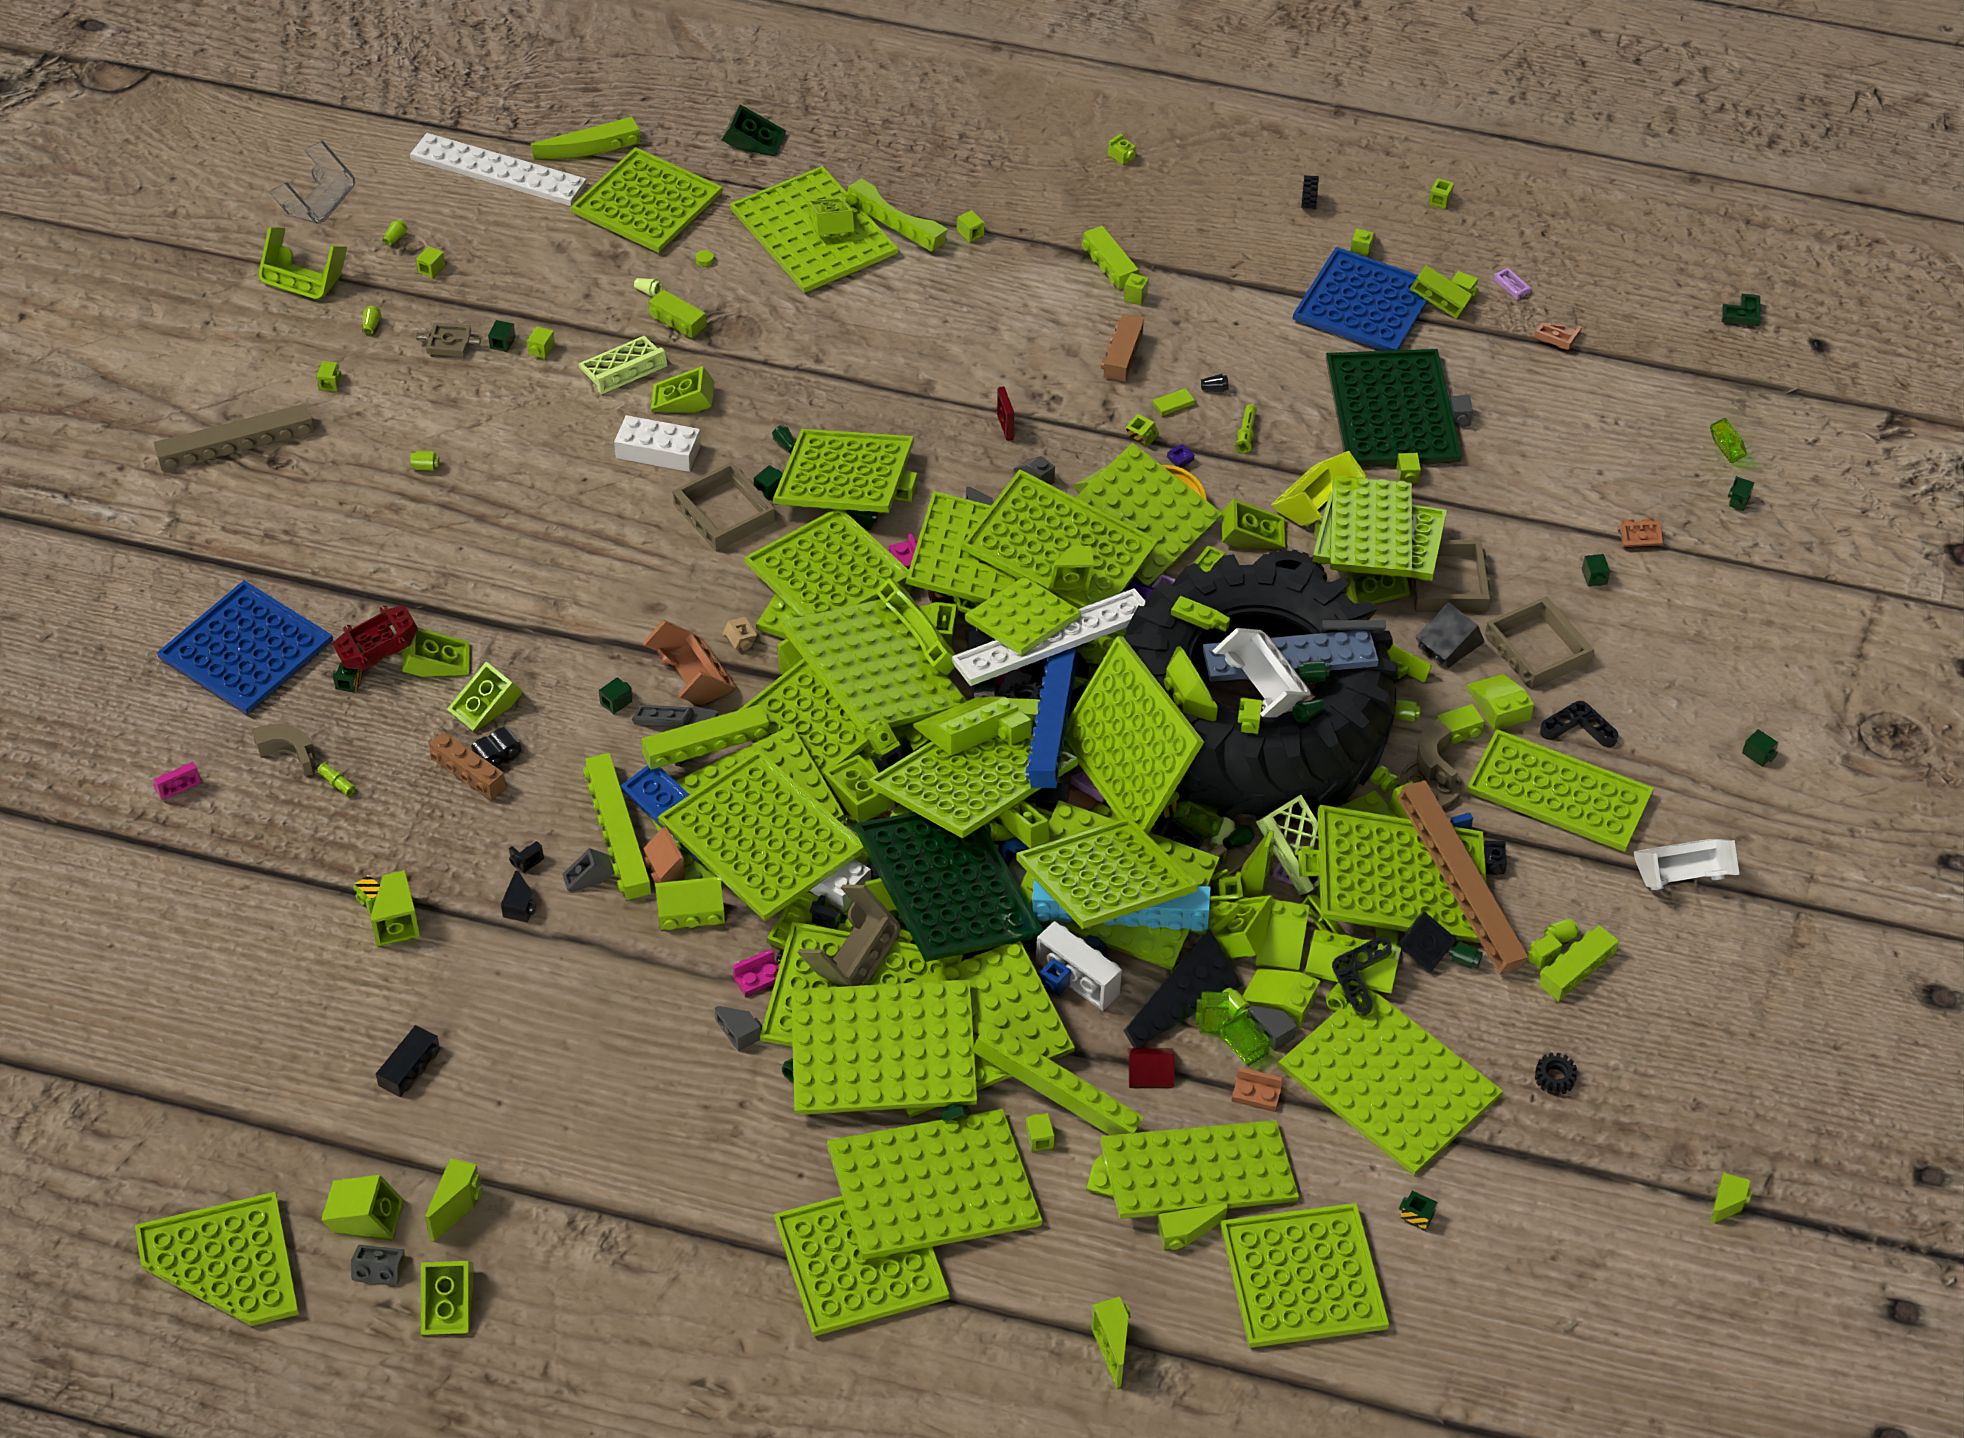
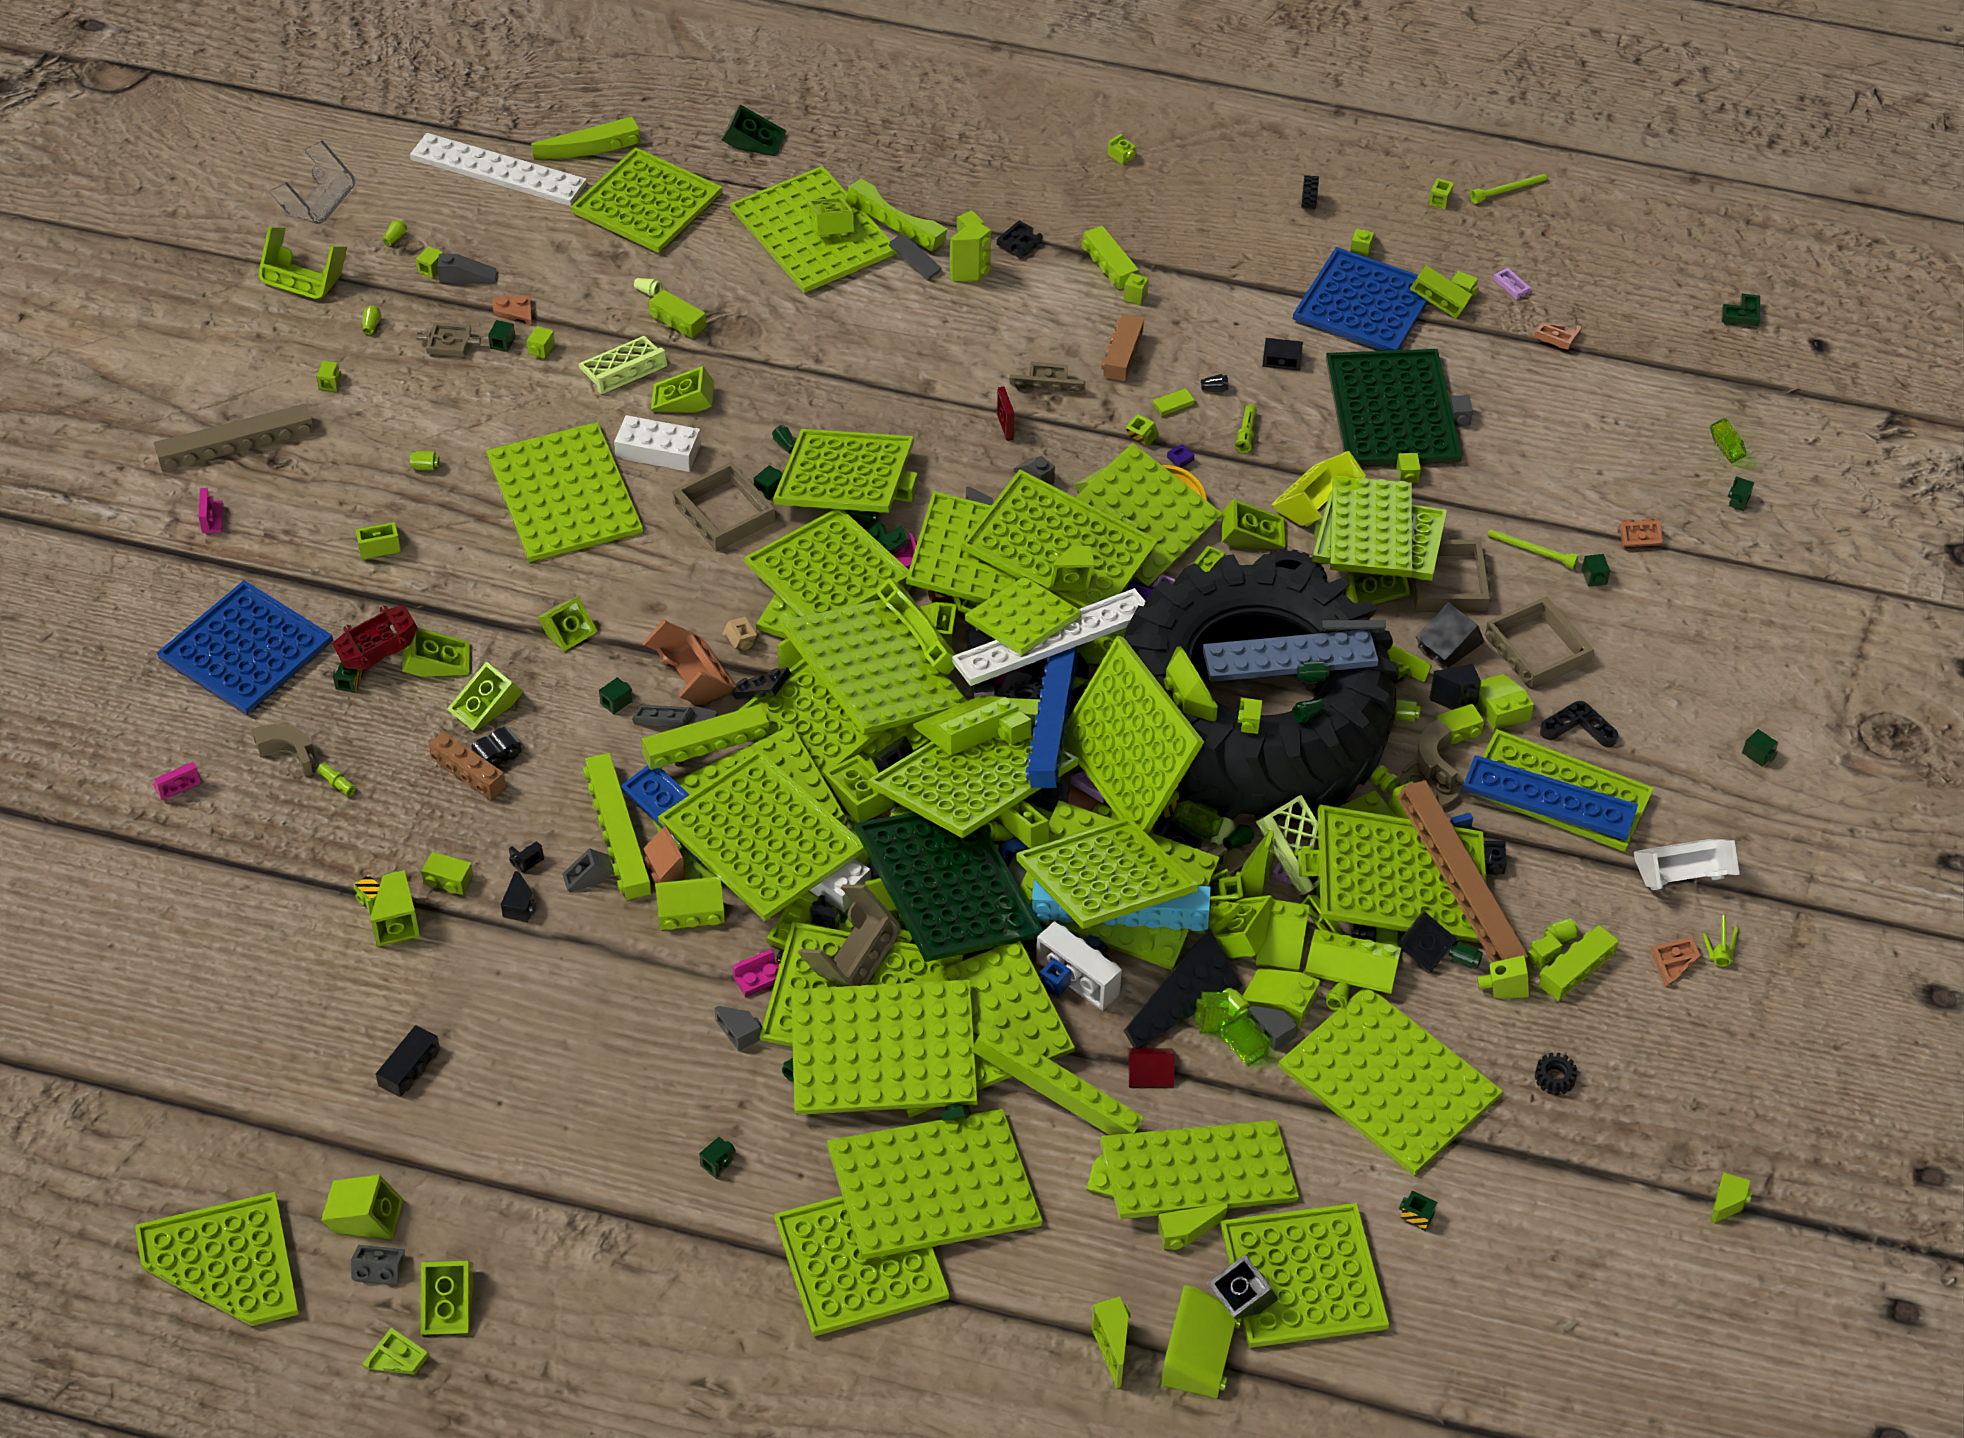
lime slope [425,1158,483,1242] -> none
lime tile [695,250,714,267] -> none
lime brick [865,720,900,755] -> none
lime brick [1025,1113,1054,1152] -> none
lime hinge [1171,596,1230,632] -> none
white windscreen [1212,628,1311,717] -> none
nougat bracket [1232,1068,1283,1112] -> none
black beam [1332,937,1392,1016] -> none
none -> dark pink bracket [198,488,224,533]
none -> lime slope [355,522,401,560]
none -> lime wing [362,1328,430,1375]
none -> lime brick [421,851,474,895]
none -> dark grey slope [437,254,497,284]
none -> lime plate [486,422,643,563]
none -> nougat wing [493,295,532,325]
none -> lime slope [537,596,598,651]
none -> dark green brick [699,1137,736,1179]
none -> black wing [732,667,792,699]
none -> dark green plate [867,522,911,555]
none -> dark grey tile [889,233,942,280]
none -> lime slope [950,220,992,281]
none -> black plate [996,220,1043,258]
none -> dark tan bracket [1009,362,1085,392]
none -> lime windscreen [1161,1284,1242,1399]
none -> black slope [1208,1255,1279,1319]
none -> black brick [1262,338,1303,371]
none -> black wheel [1351,923,1375,941]
none -> black slope [1429,664,1481,710]
none -> blue plate [1462,755,1638,841]
none -> lime piece [1470,174,1548,204]
none -> lime torso [1477,955,1529,999]
none -> lime piece [1487,530,1579,570]
none -> nougat wing [1650,937,1700,987]
none -> lime plant [1702,914,1739,967]

